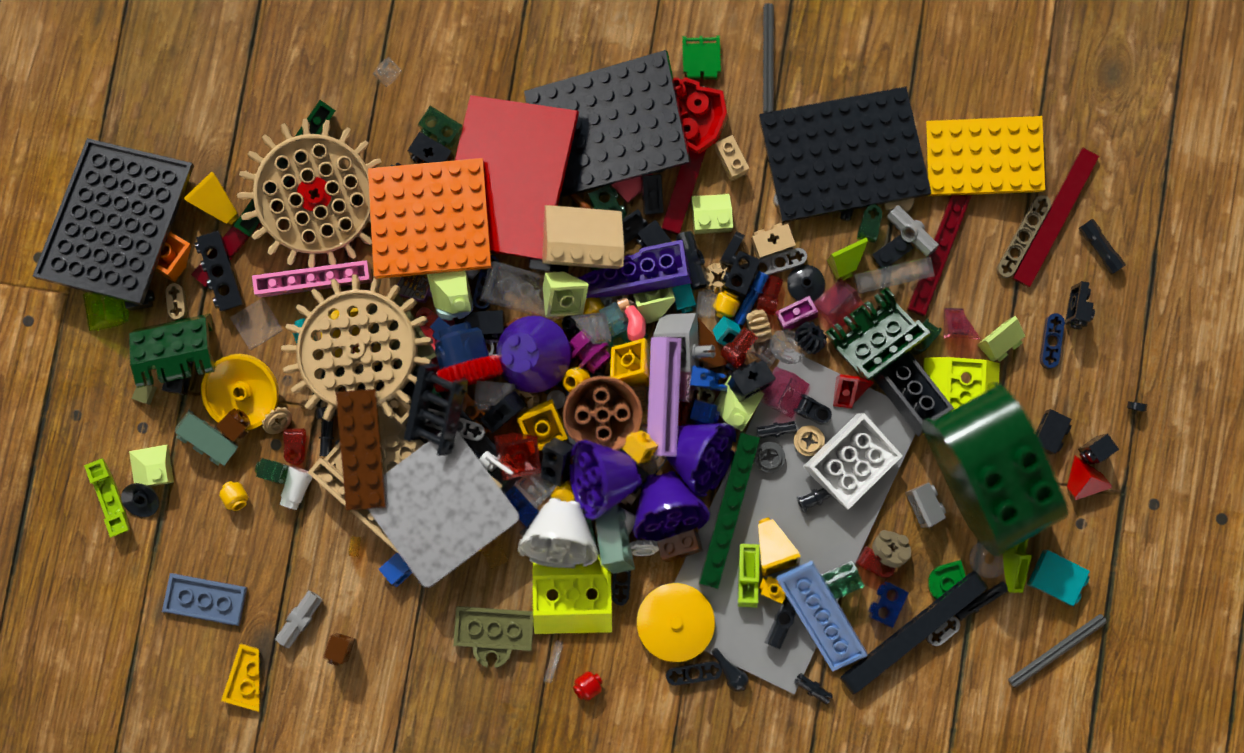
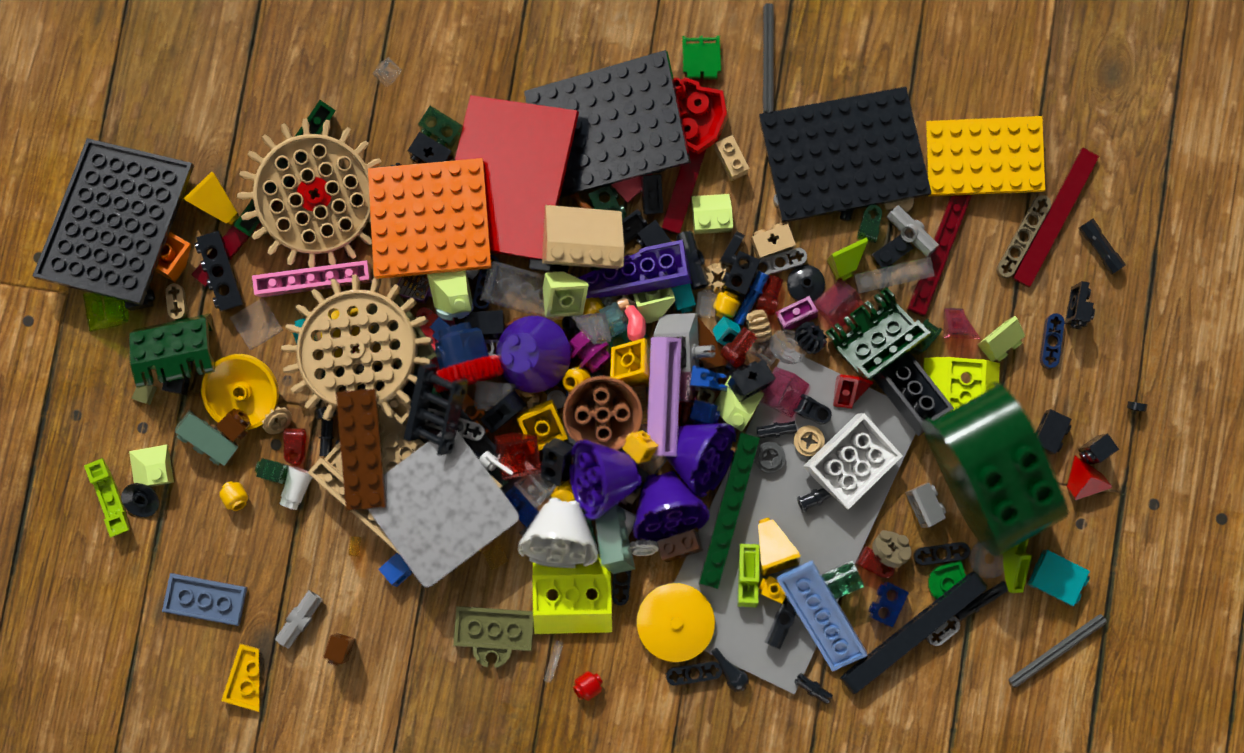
none -> black beam [913,542,970,565]

